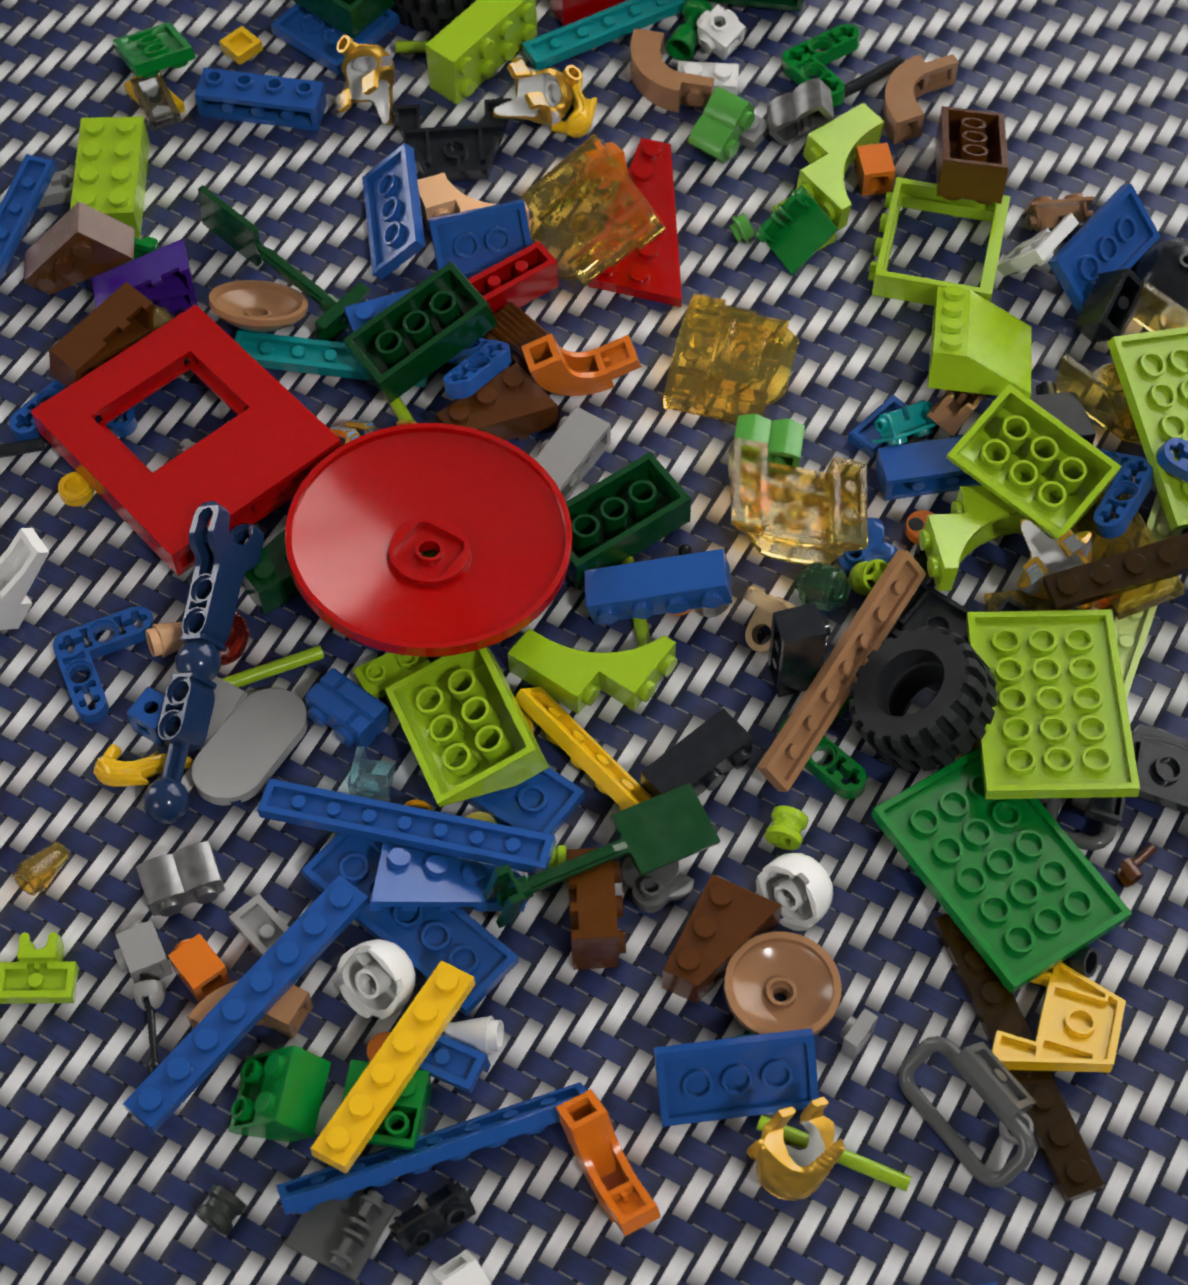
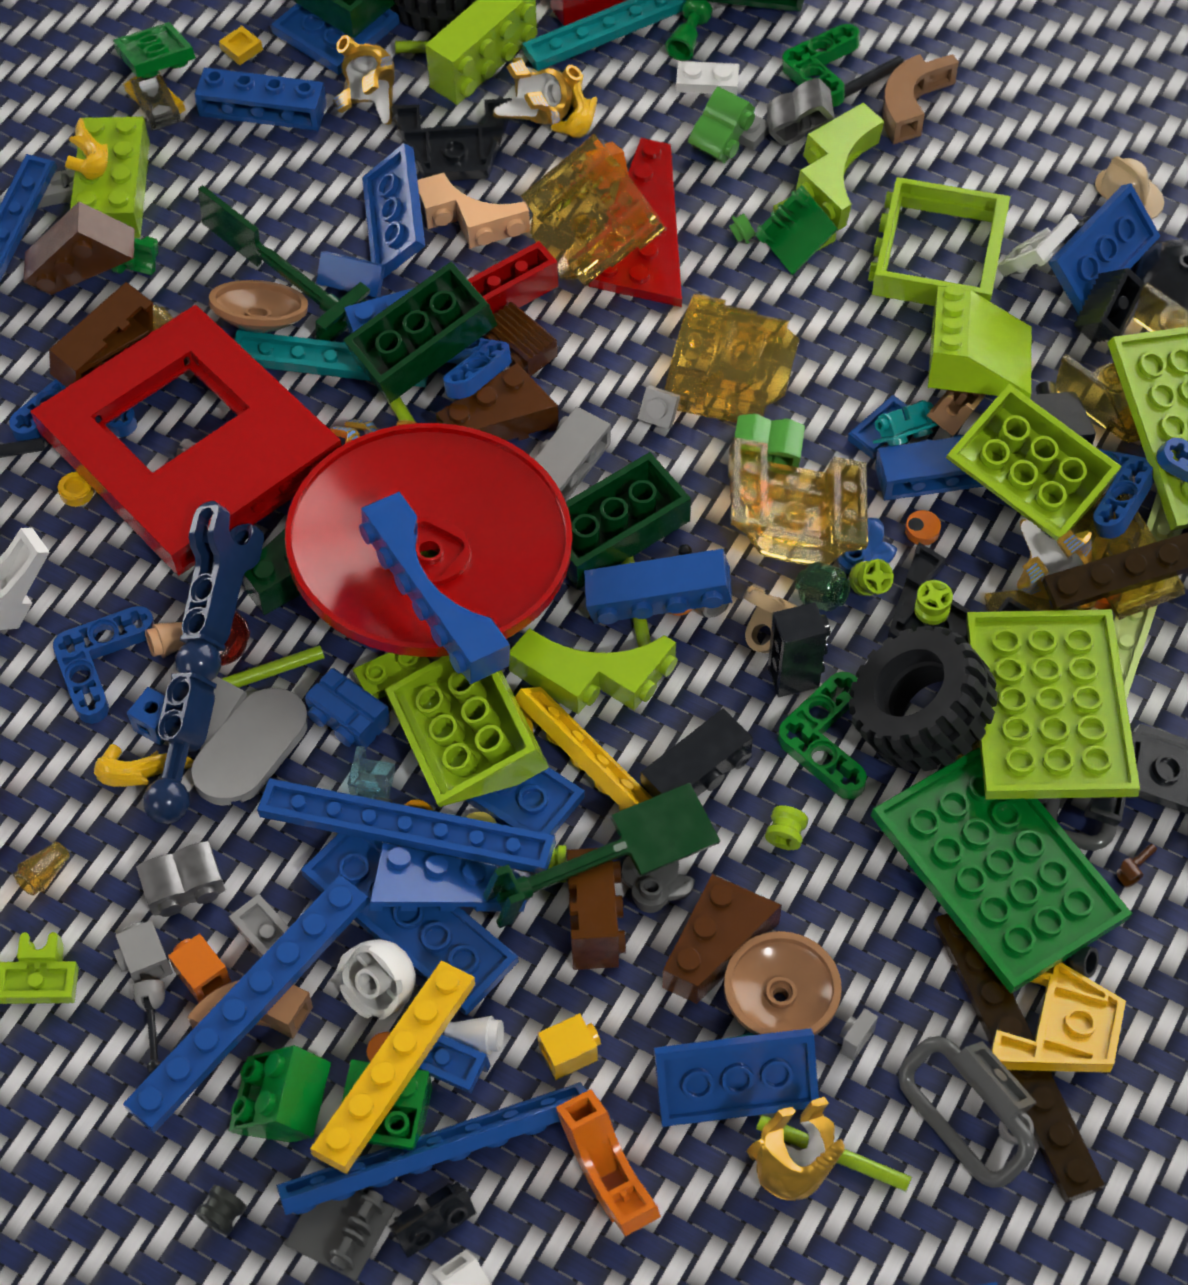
dark purple wedge [92,239,199,319] -> none
blue plate [428,200,532,279] -> none
orange arch [521,333,642,396] -> none
medium nougat arch [630,28,714,113] -> none
white brick [696,4,746,61] -> none
white cylinder [756,853,833,931] -> none
medium nougat plate [757,549,927,792] -> none
orange brick [854,142,896,196] -> none
lime arch [919,485,1028,591] -> none
reddish brown brick [935,106,1009,205] -> none
medium nougat hinge [1024,193,1094,231] -> none
none -> yellow piece [65,118,108,180]
none -> blue tile [316,251,385,298]
none -> blue arch [359,492,510,684]
none -> yellow brick [538,1013,601,1080]
none -> light grey plate [637,385,681,429]
none -> lime wheel [914,580,953,625]
none -> tan piece [1095,156,1165,219]

